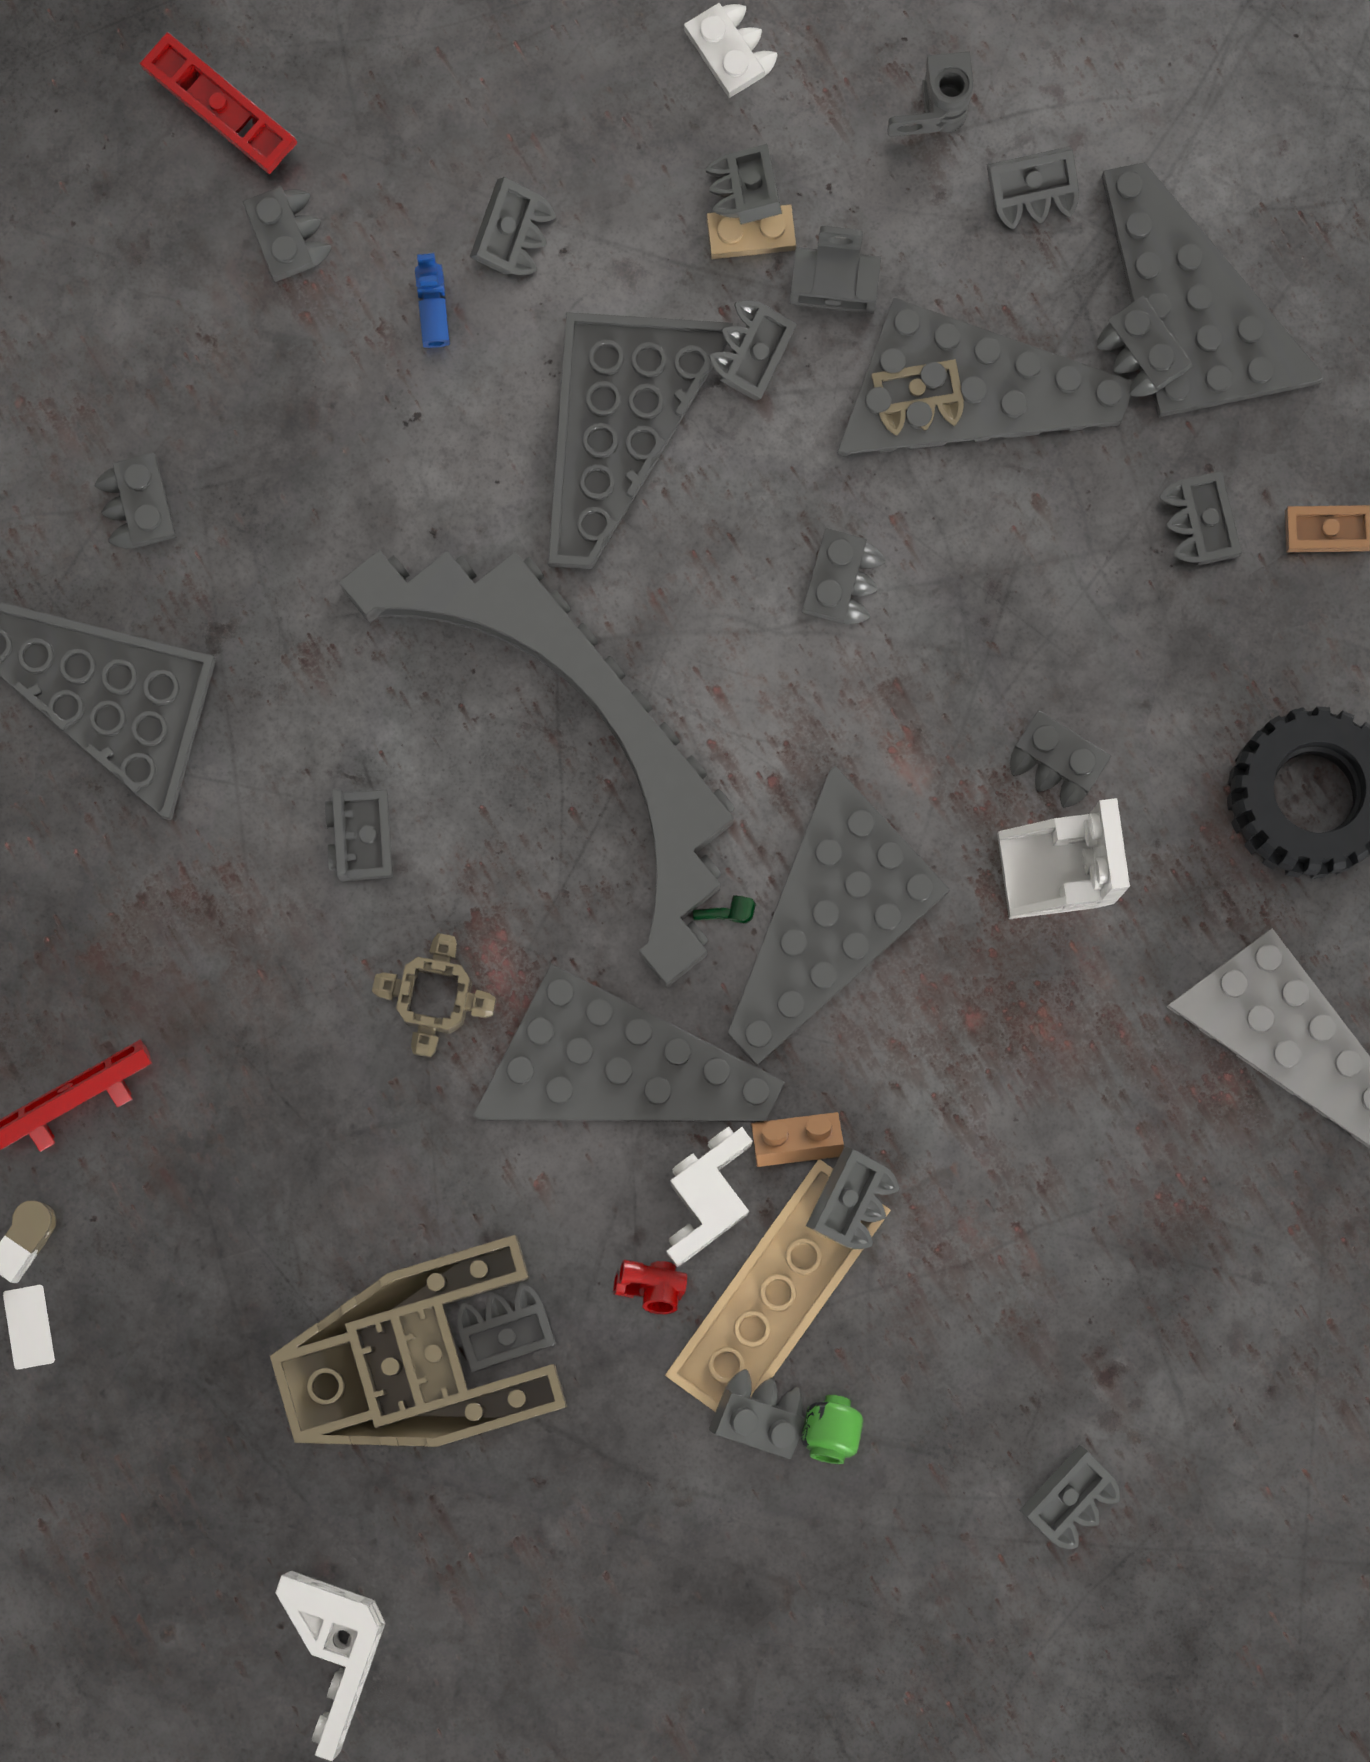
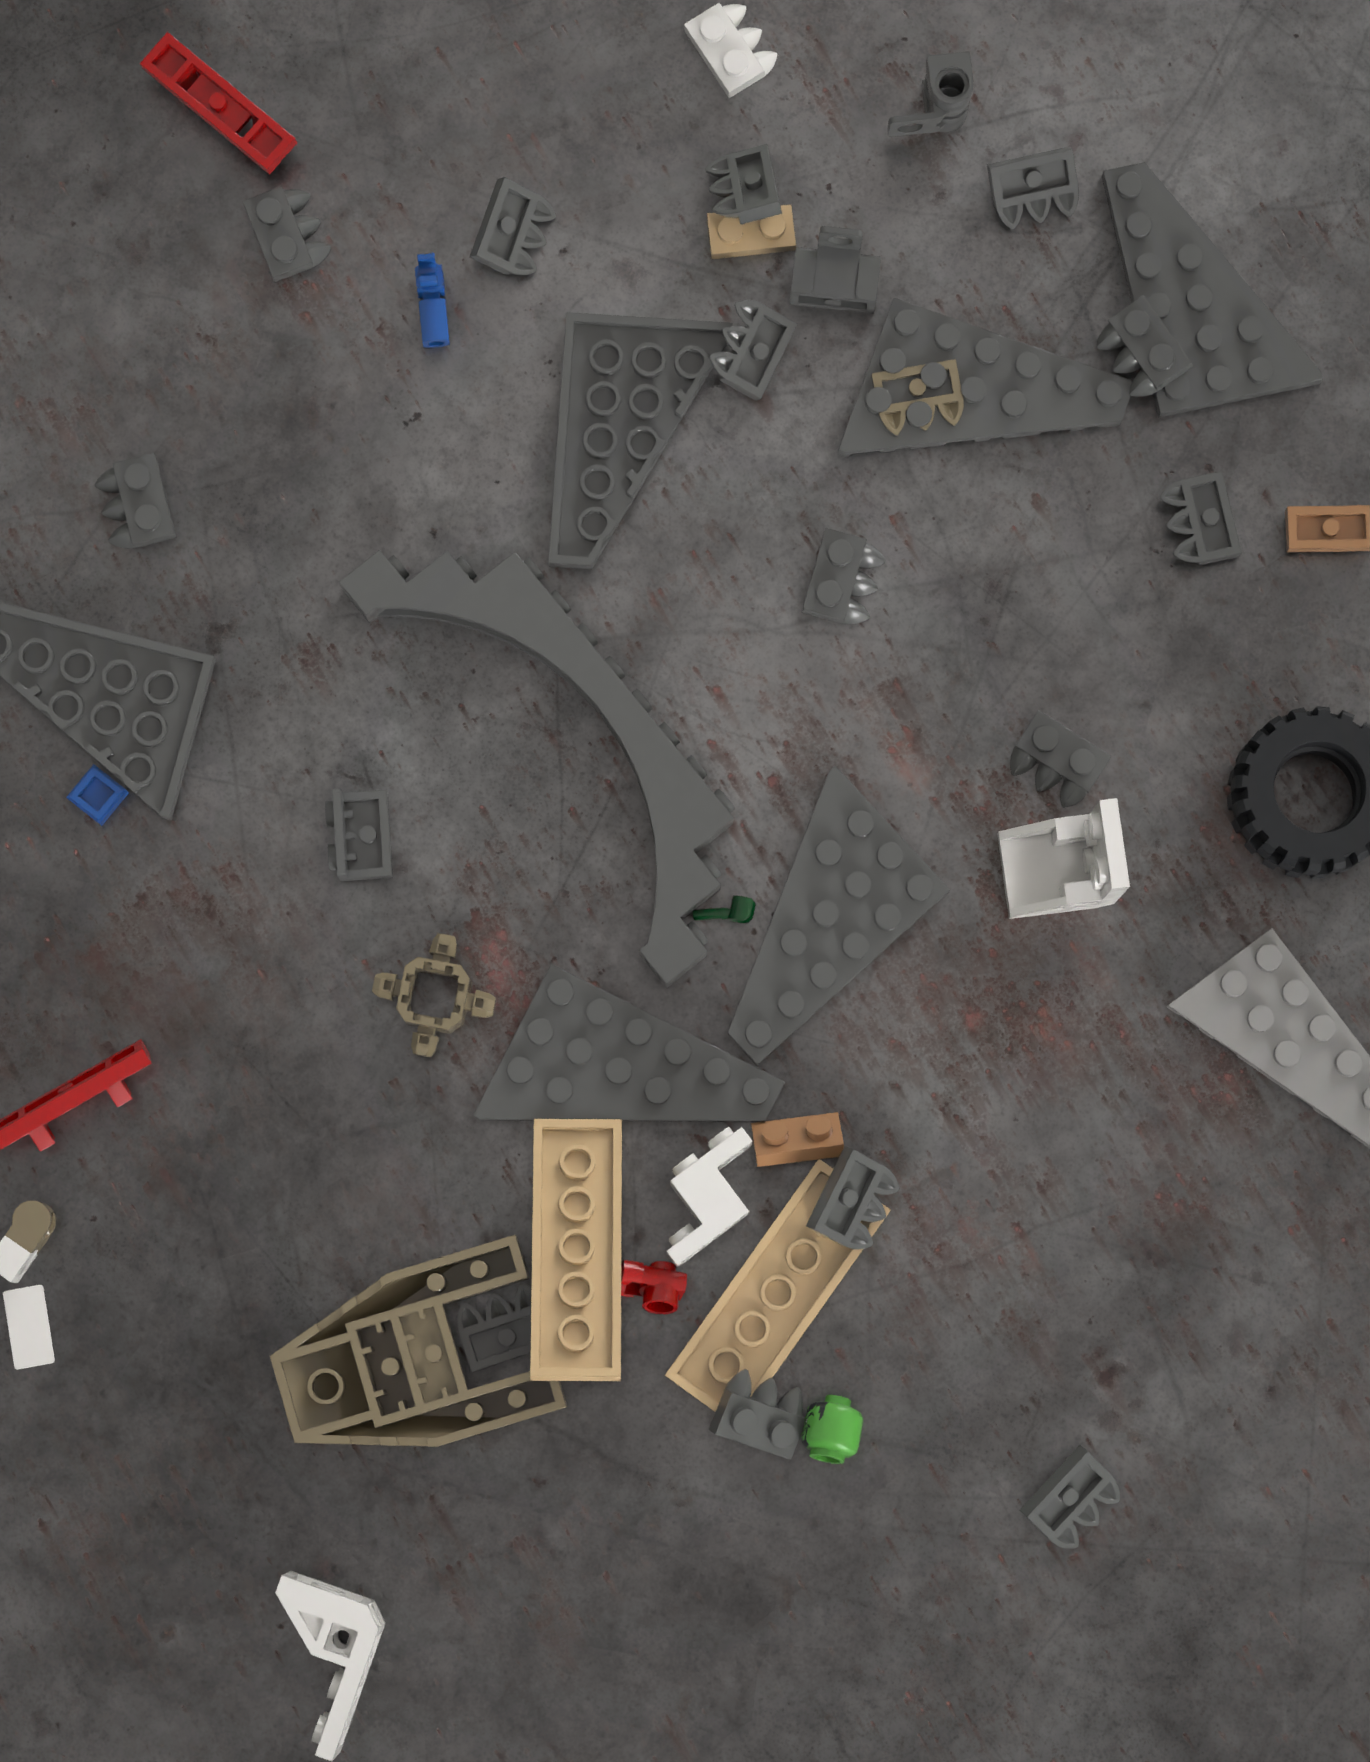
none -> blue tile [66,764,129,826]
none -> tan plate [530,1119,622,1381]

